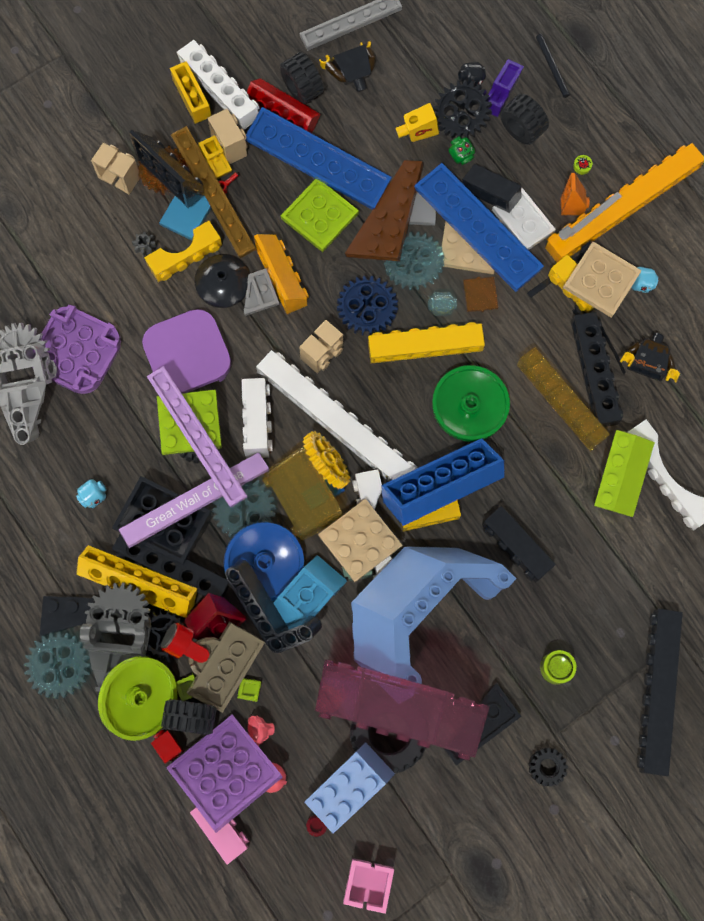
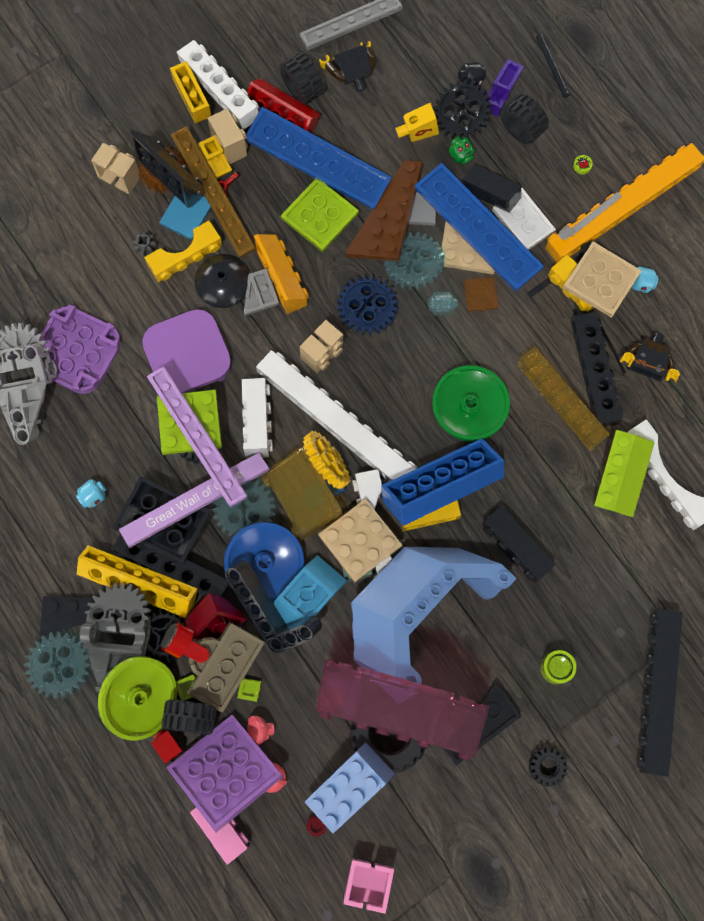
yellow brick [368,322,485,363] -> none
orange slope [561,173,590,215] -> none

